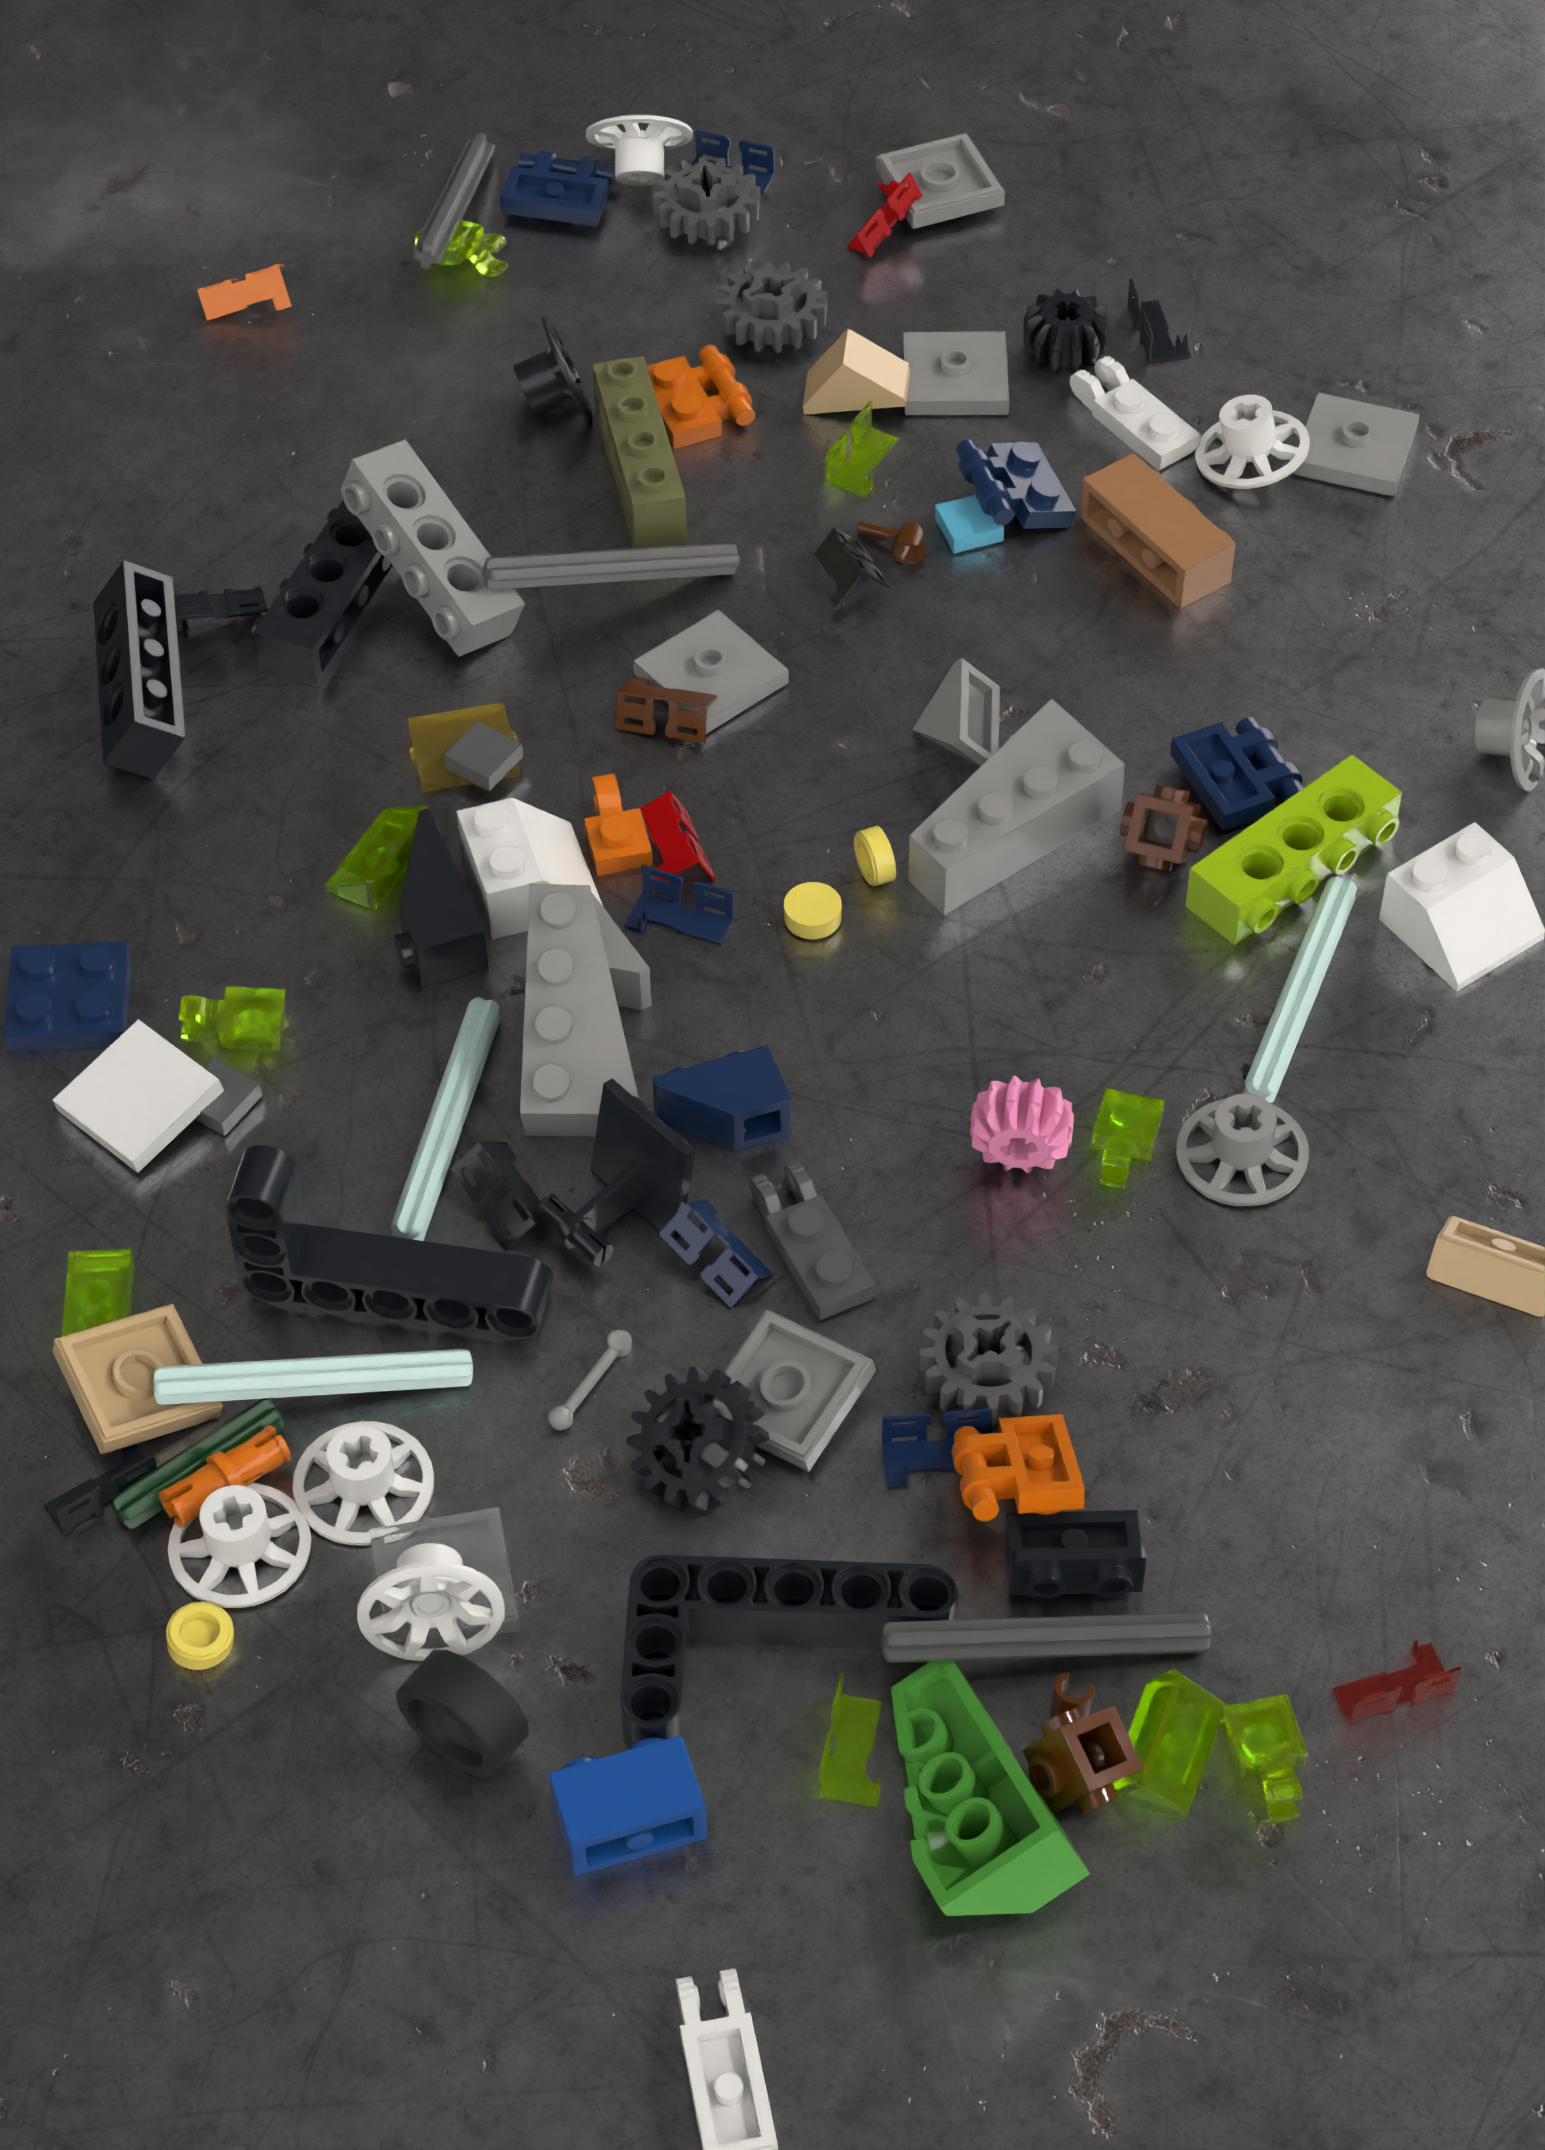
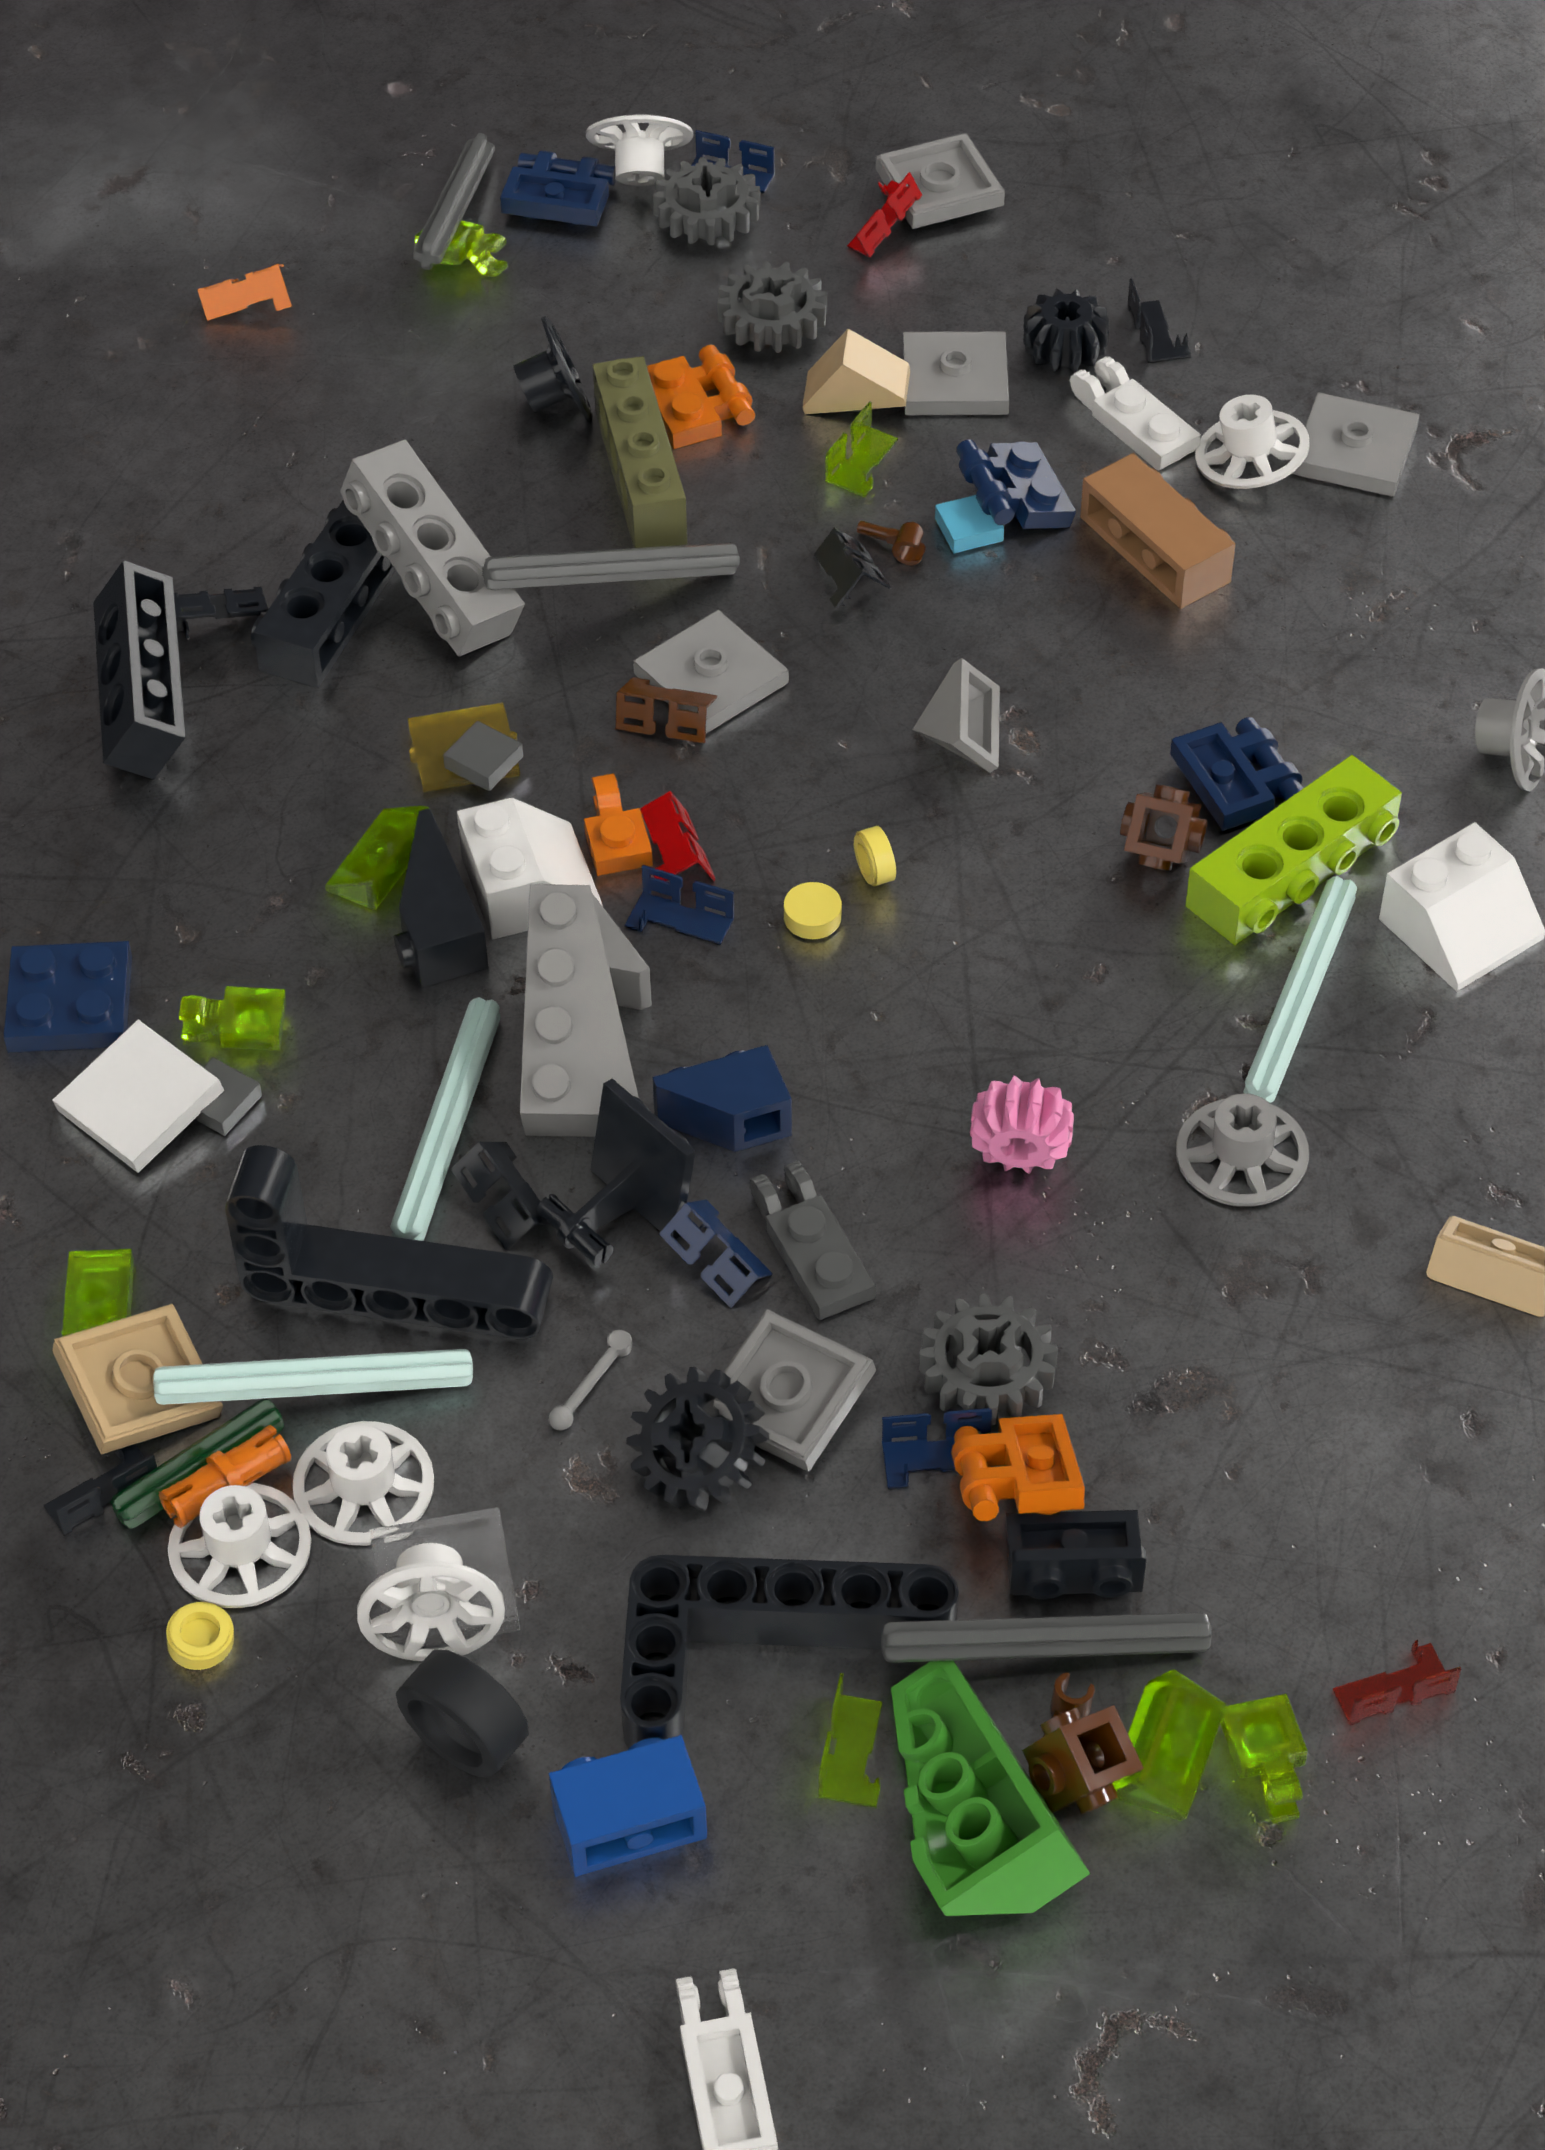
light grey wedge [908,698,1125,915] -> none
clear neon green plate [1091,1088,1165,1189] -> none

